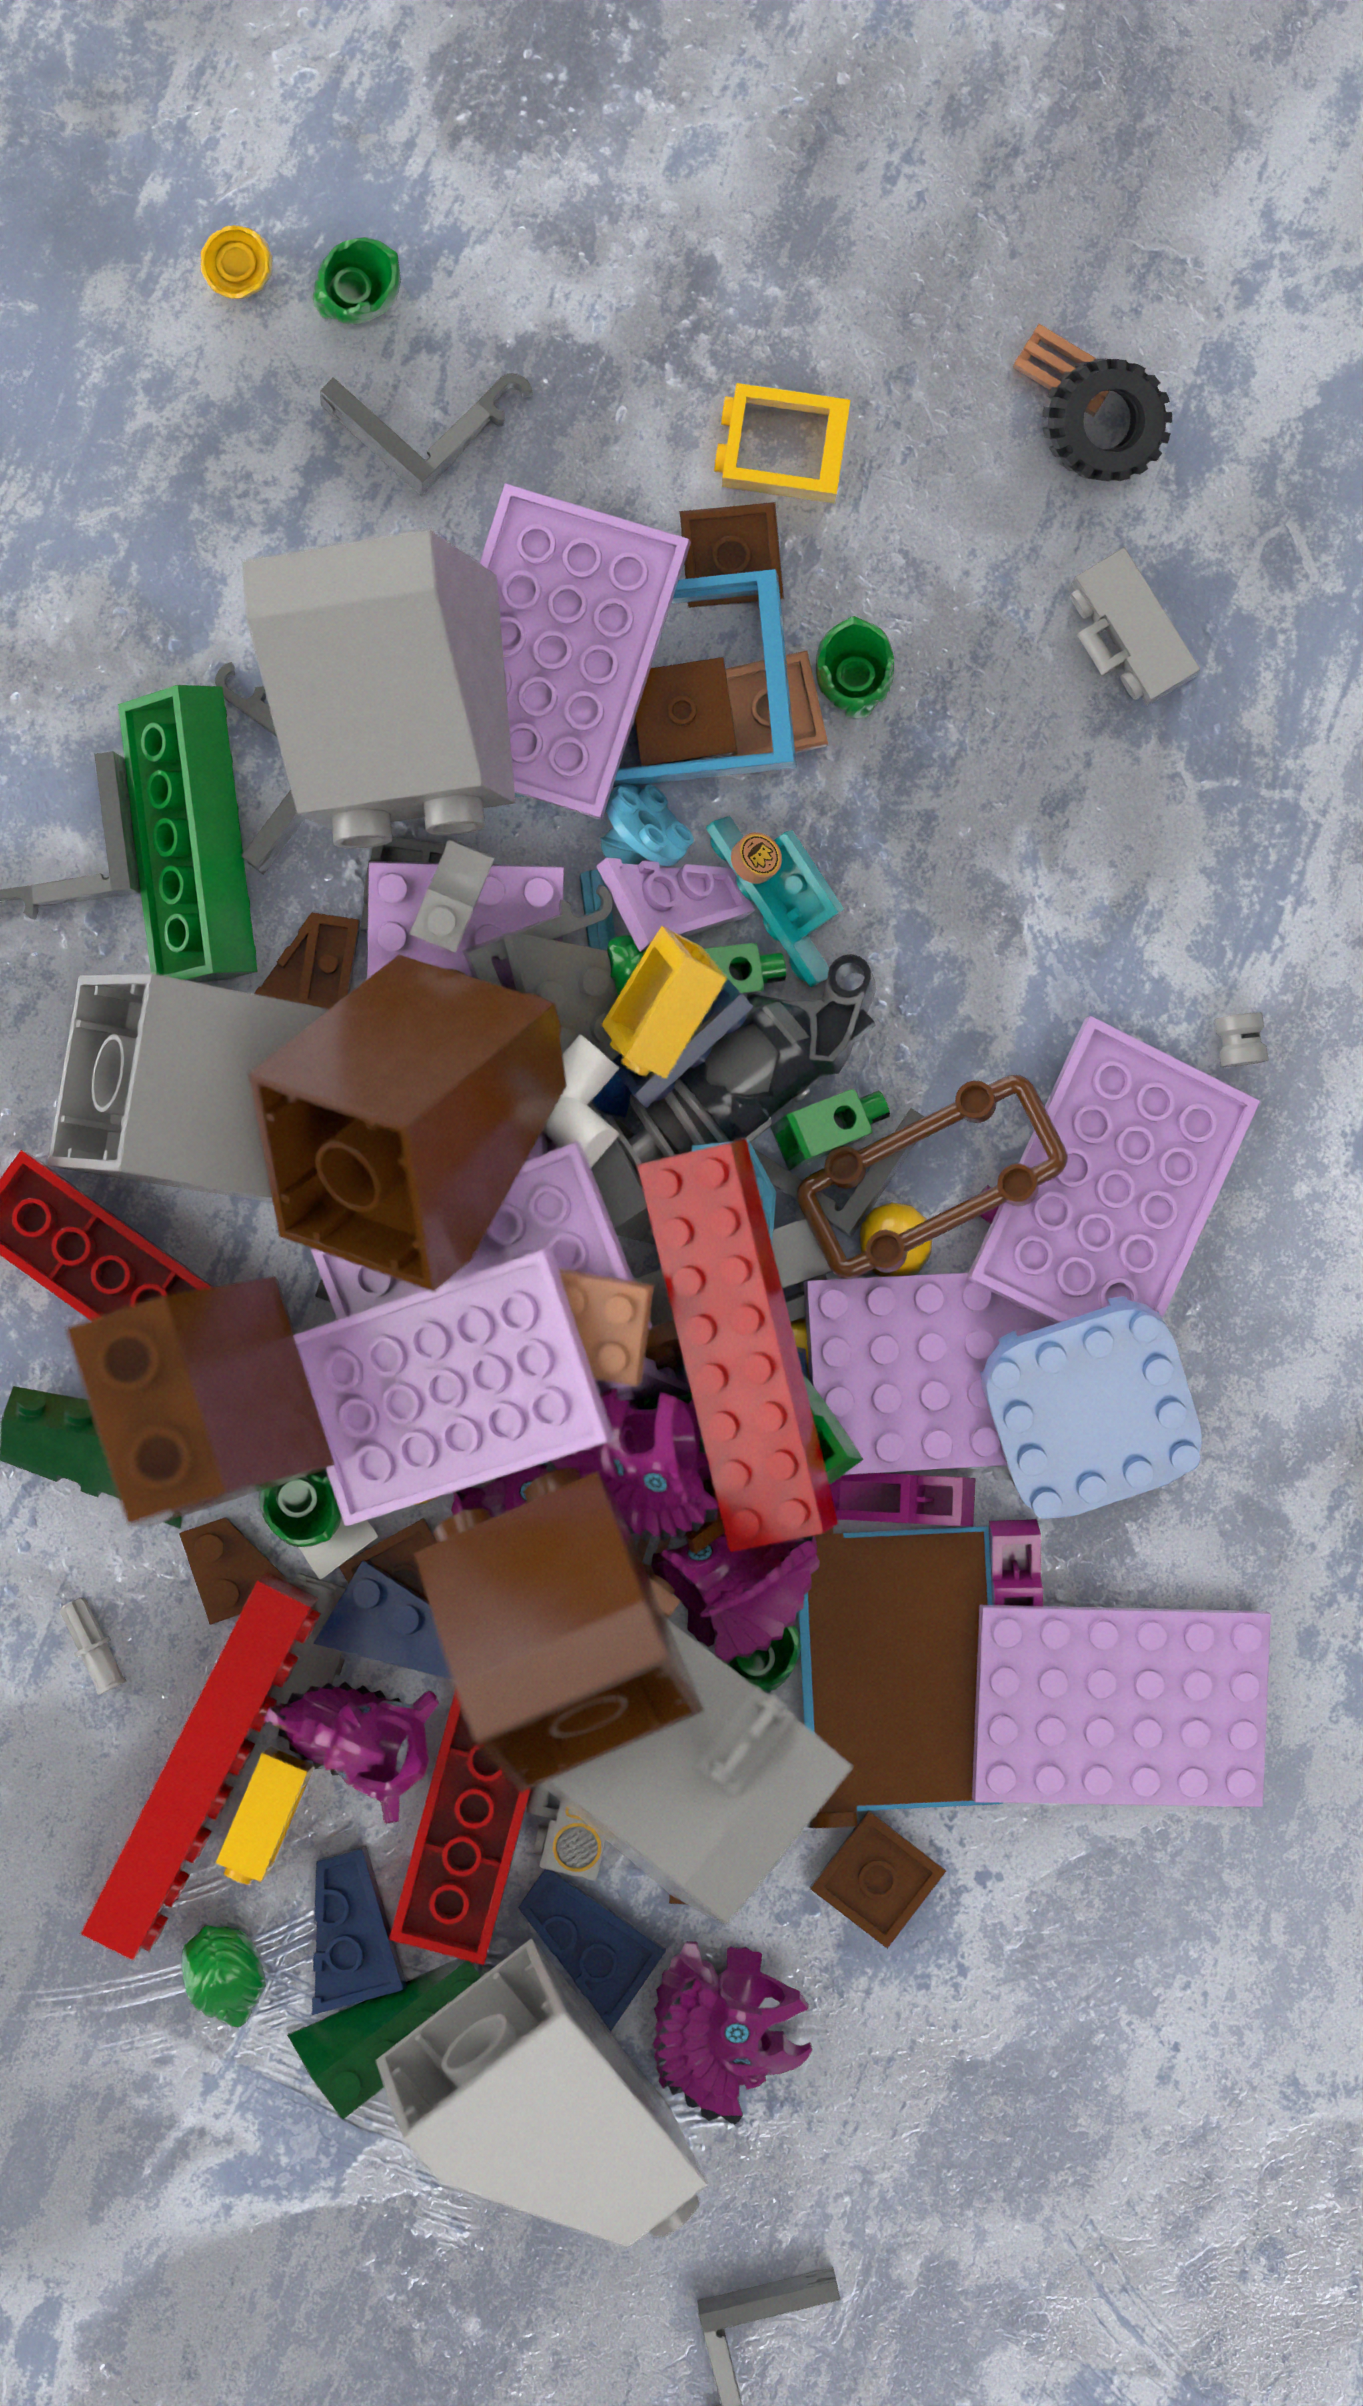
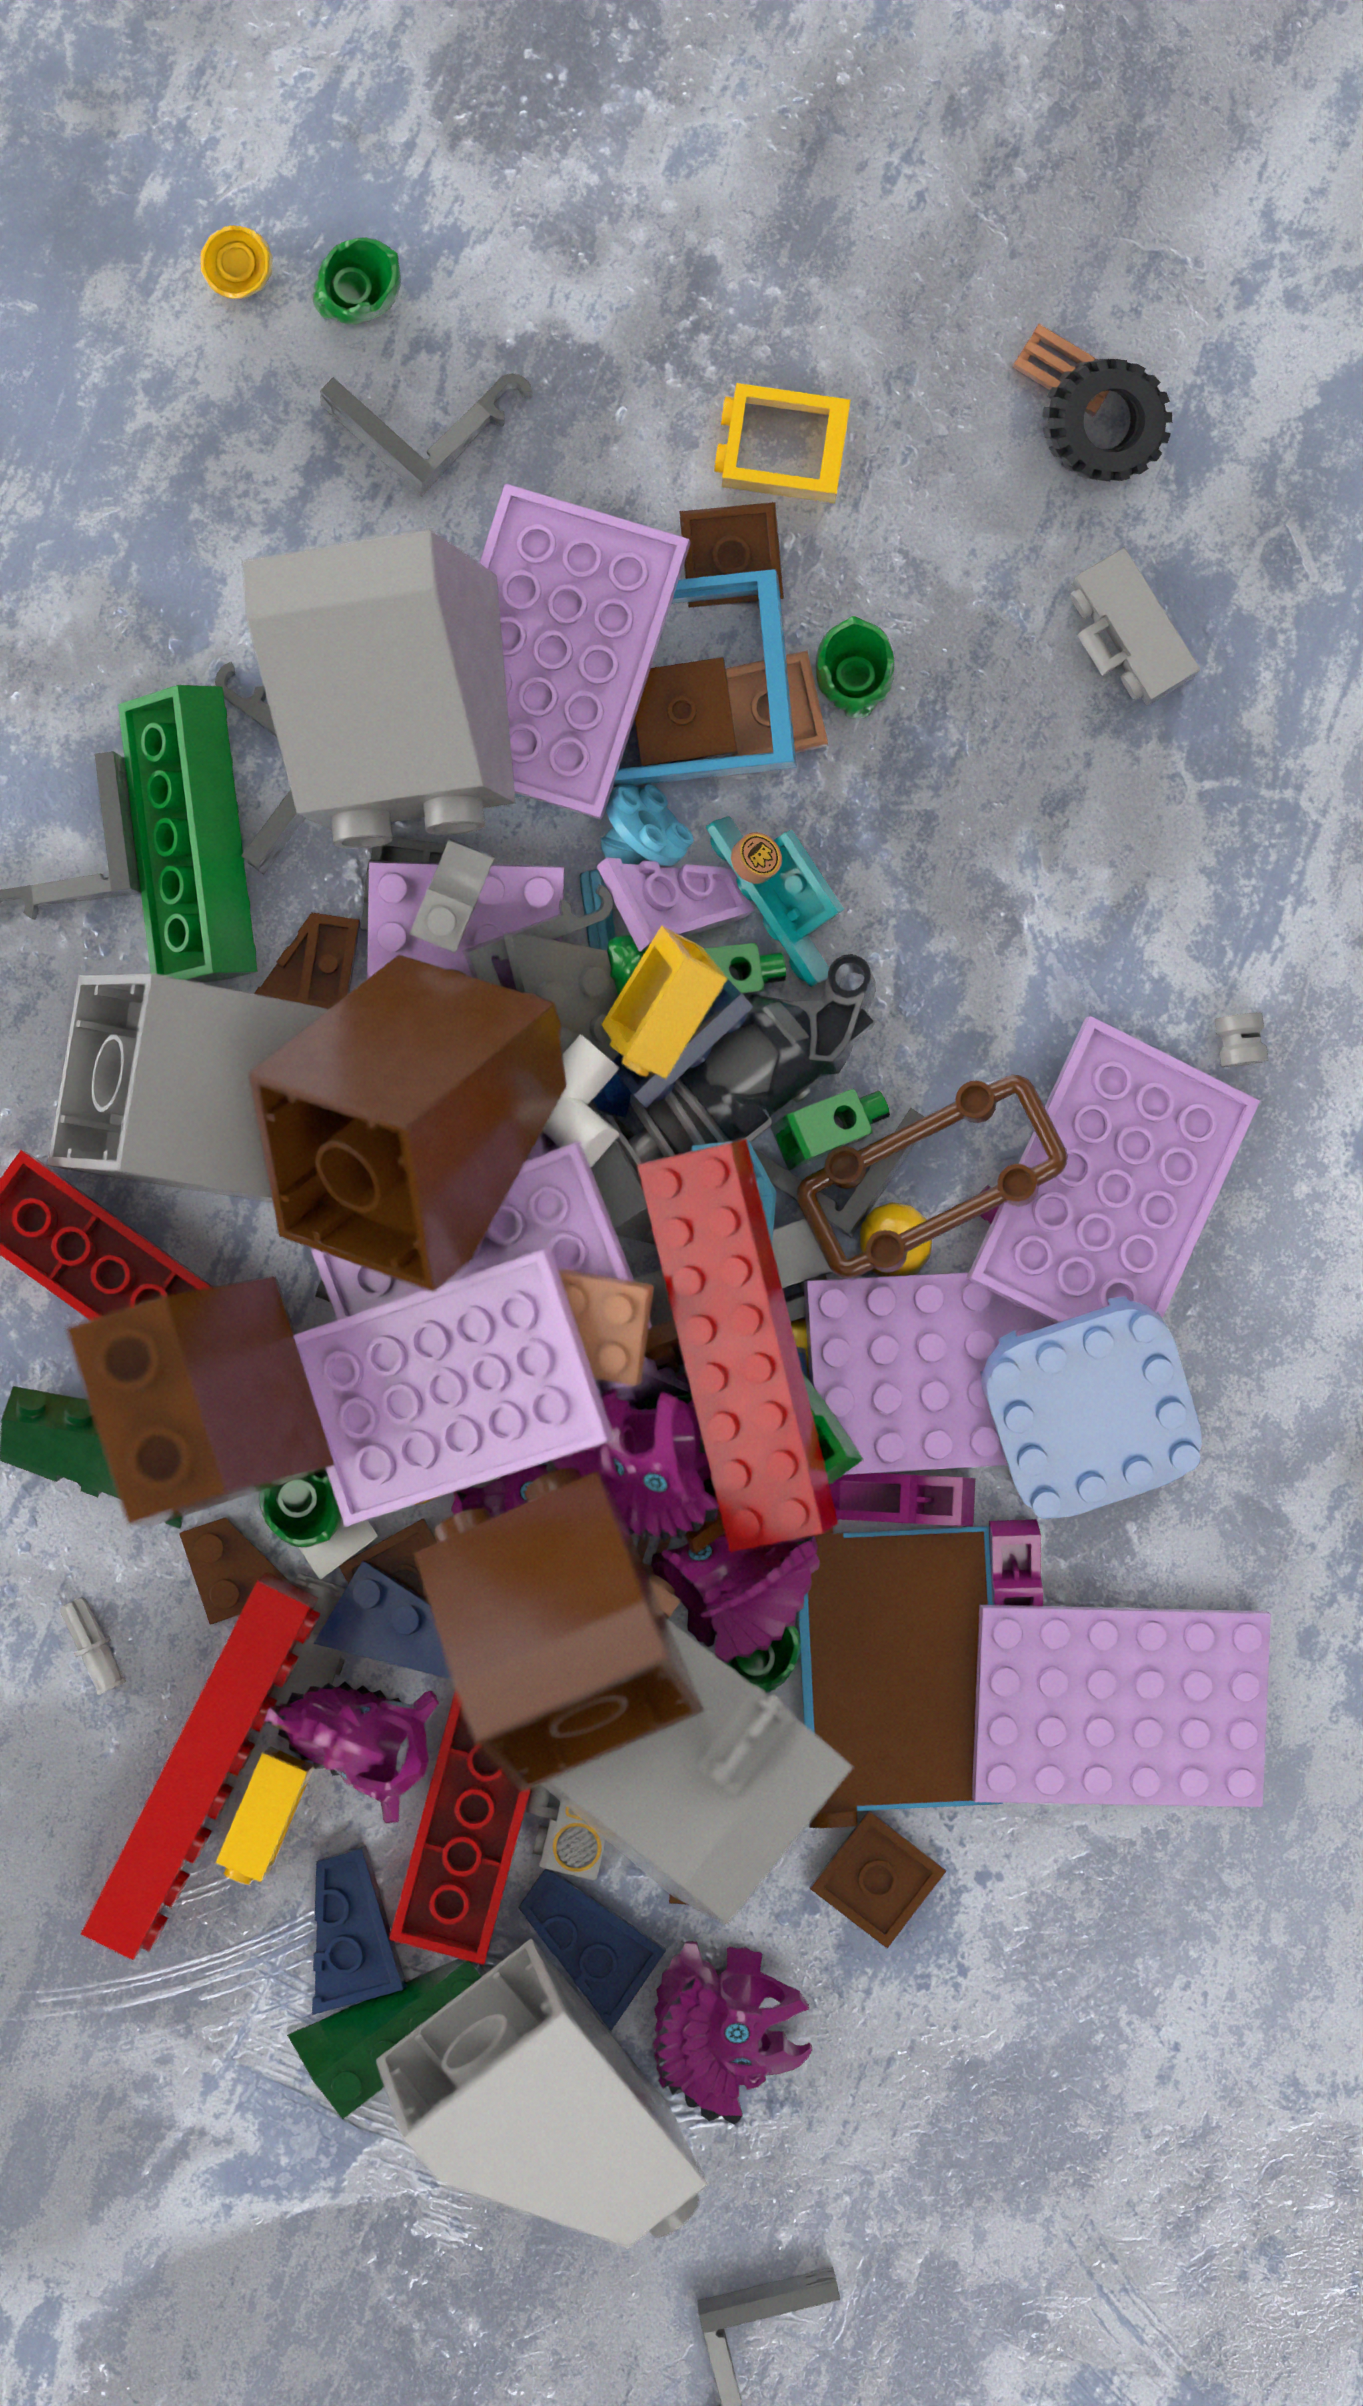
green hair [181,1925,266,2027] -> none

